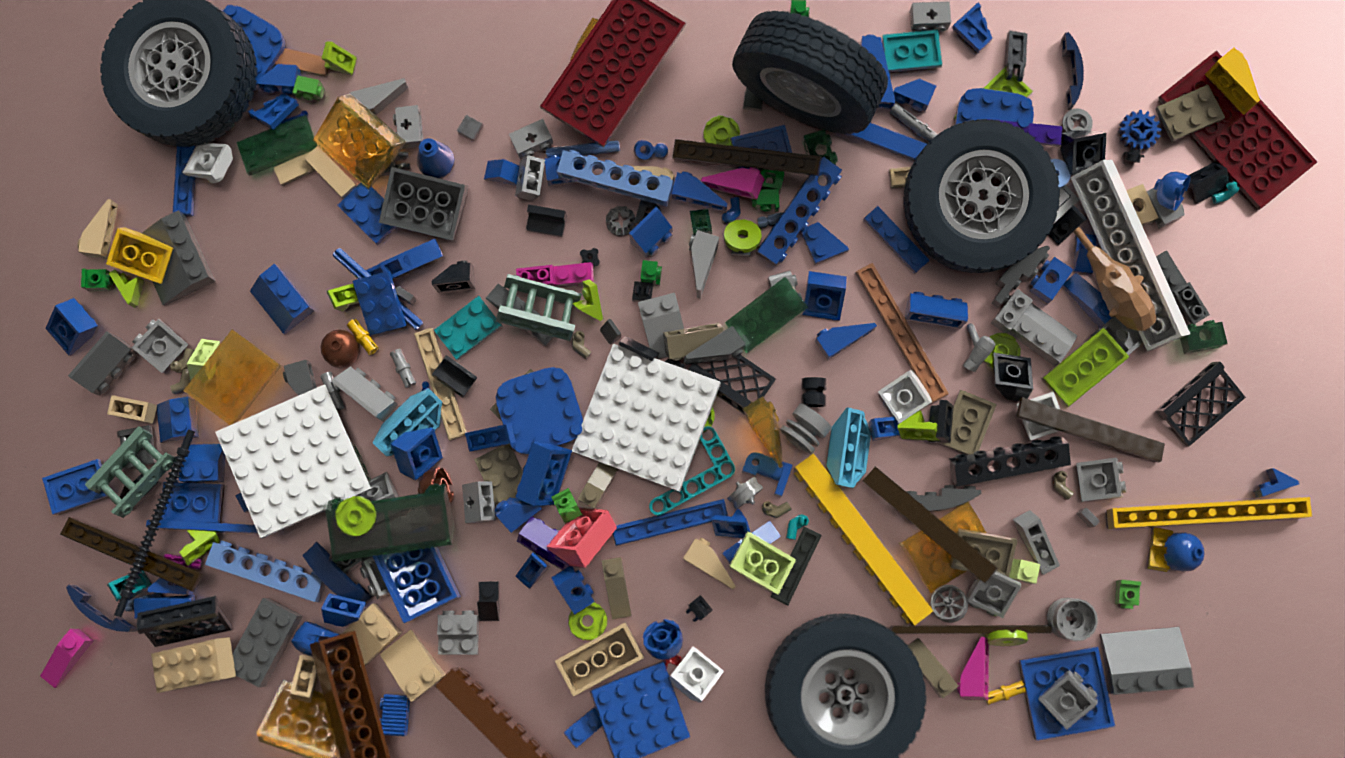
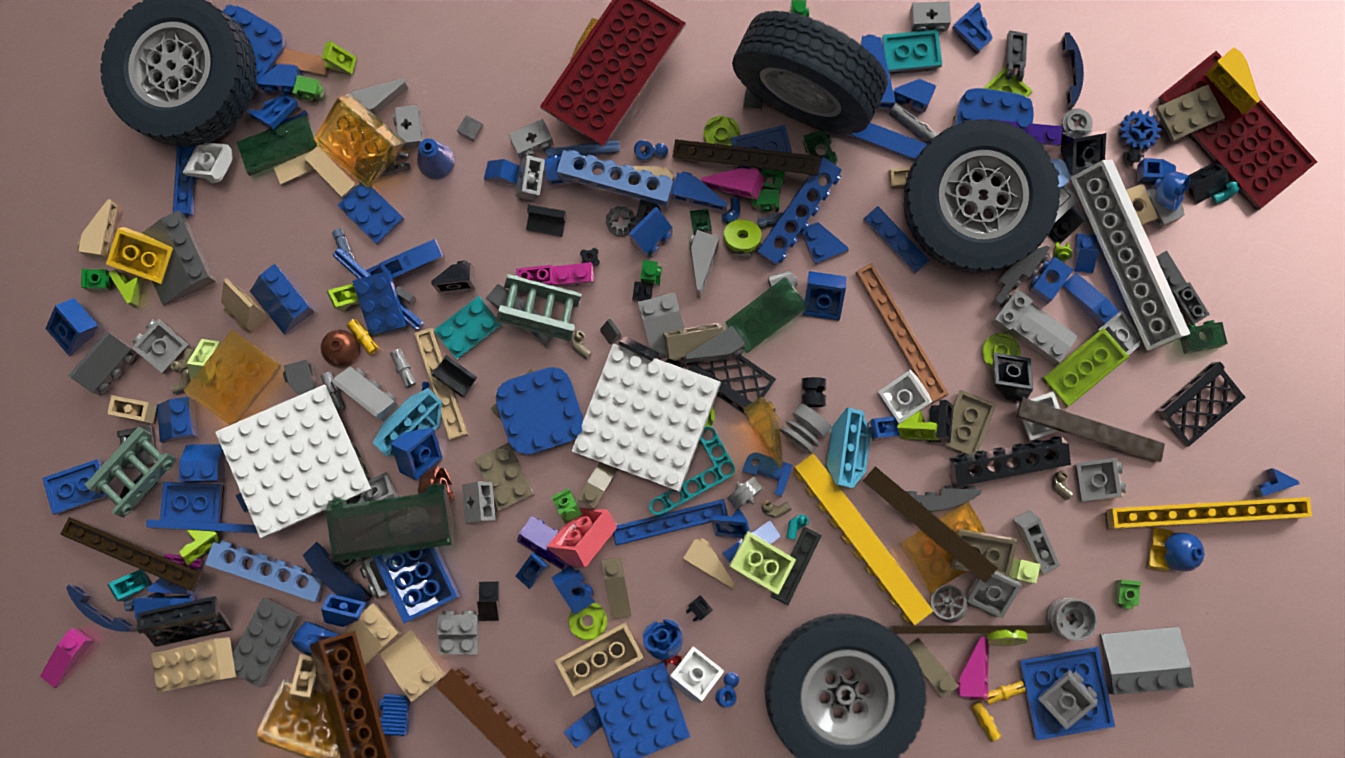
black hose [114,429,195,618] -> none
lime tile [336,496,376,536] -> none
dark grey slope [379,167,468,241] -> none
blue plate [465,423,516,452] -> none
blue slope [495,498,542,533] -> none
blue slope [515,442,572,506] -> none
lime slope [573,279,603,321] -> none
blue slope [815,323,877,360] -> none
blue slope [905,292,968,329] -> none
light grey piece [963,323,996,372] -> none
medium nougat piece [1073,227,1156,331] -> none
flat silver tile [1076,508,1099,528] -> none
none -> tan slope [221,278,269,332]
none -> sand blue axle [332,228,355,260]
none -> blue plate [715,672,739,708]
none -> yellow pin [970,700,1002,742]
none -> lime plate [1053,242,1073,261]
none -> blue slope [1137,158,1176,184]

